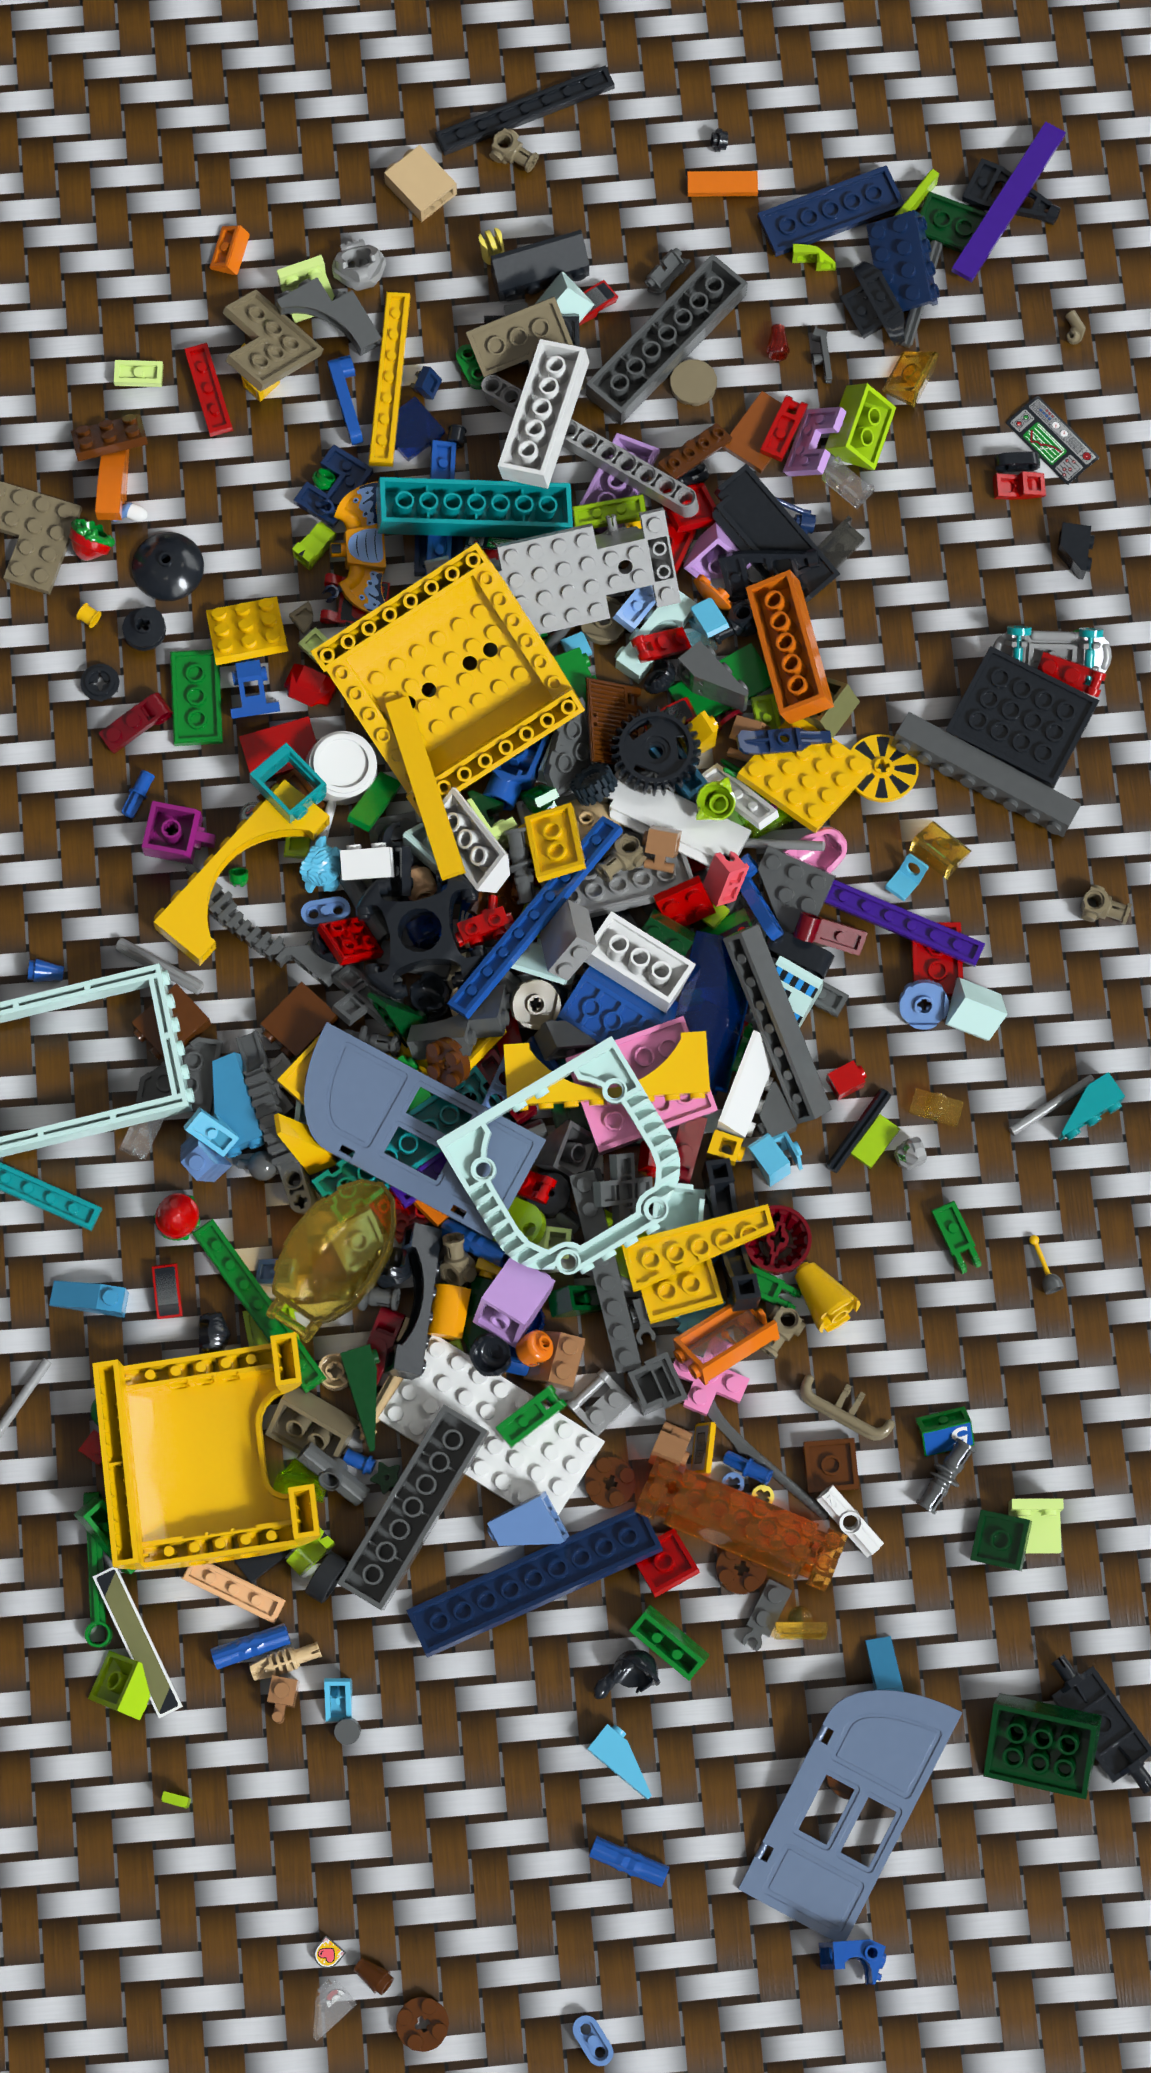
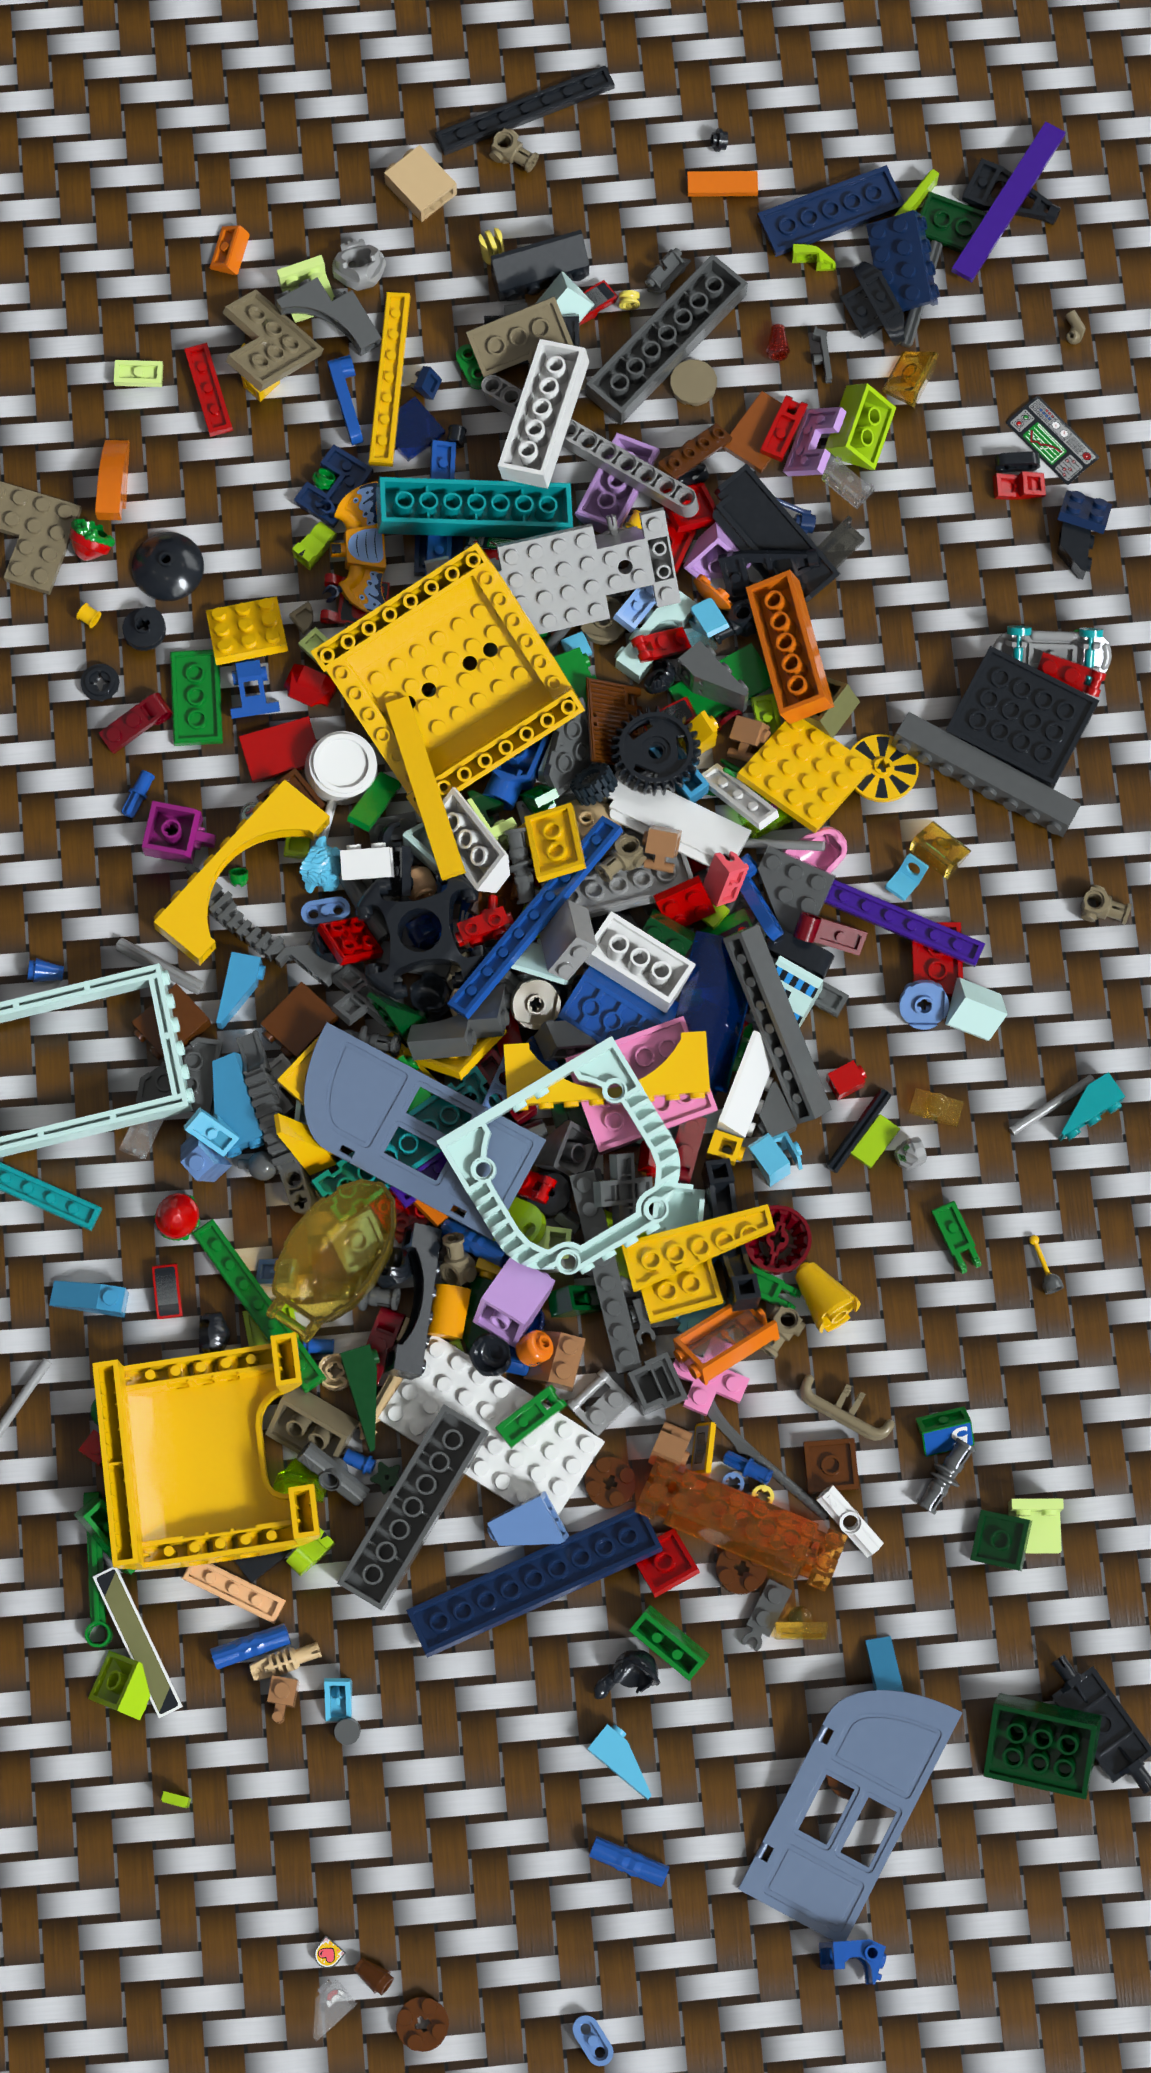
reddish brown plate [71,413,148,462] -> none
white arm [113,502,147,522] -> none
teal window [250,743,327,823] -> none
black tyre [305,1551,349,1603] -> none
reddish brown plate [426,1037,471,1088] -> none
lime tile [572,494,646,529] -> none
lime hat [695,777,736,820] -> none
dark blue piece [736,727,832,755] -> none
none -> dark azure slope [216,952,266,1030]
none -> blue pin [303,1336,334,1354]
none -> light yellow bush [619,290,640,310]
none -> dark blue plate [1057,490,1112,534]

